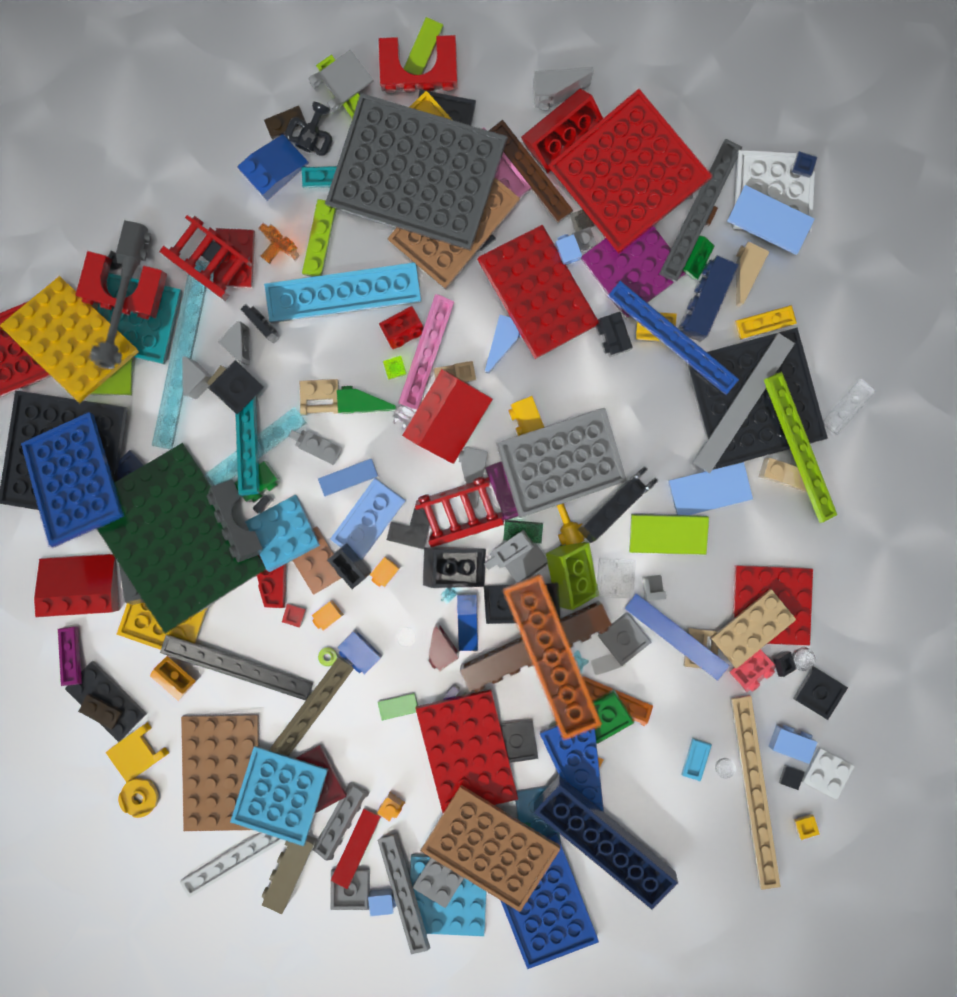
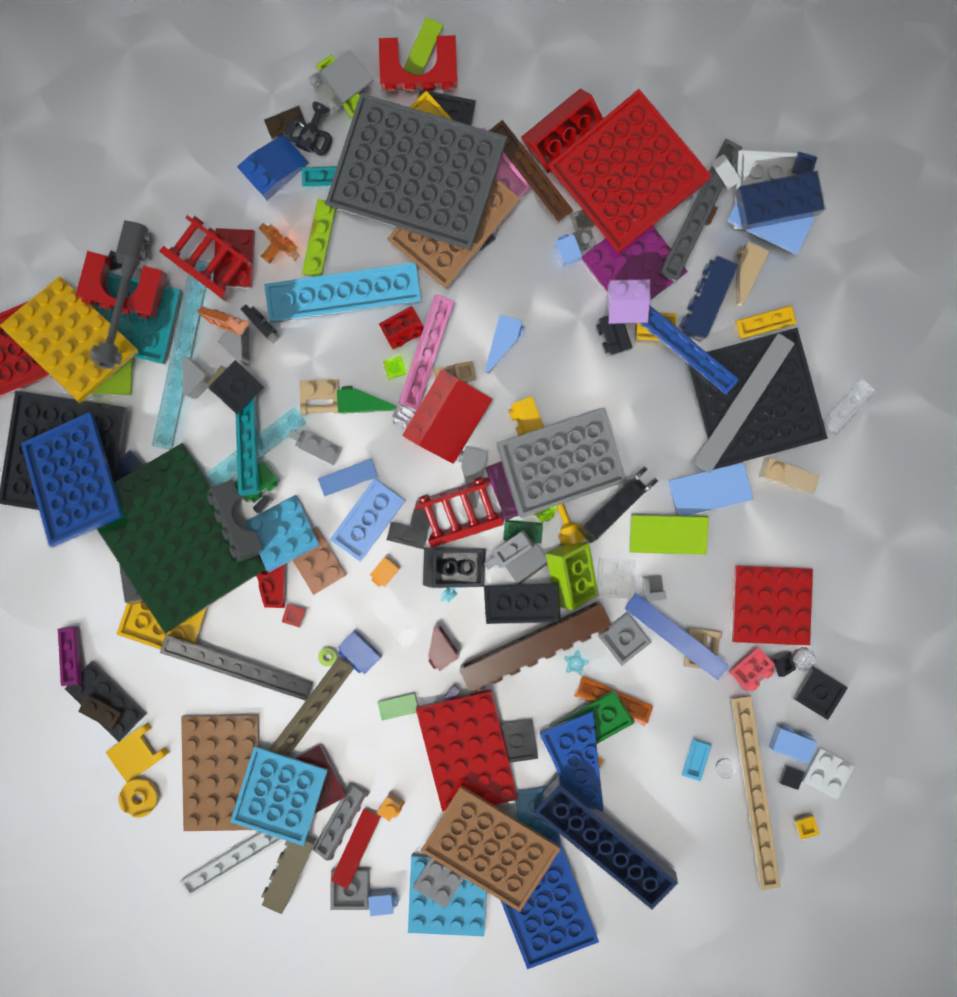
red slope [34,554,120,617] -> none
light orange brick [150,656,196,701] -> none
black tile [201,240,229,268] -> none
light orange brick [311,600,344,631] -> none
black brick [327,543,371,589] -> none
light grey plate [377,834,431,955] -> none
blue slope [457,593,478,651] -> none
red plate [477,224,599,359] -> none
orange brick [503,574,601,740] -> none
light grey slope [533,67,593,110] -> none
green plate [683,236,715,280] -> none
tan plate [711,589,796,669] -> none
lime tile [763,372,838,523] -> none
none -> orange hinge [197,306,248,335]
none -> clear neon green plate [535,507,557,523]
none -> lavender slope [608,280,650,324]
none -> white sticker [711,154,742,189]
none -> dark blue brick [735,171,825,231]

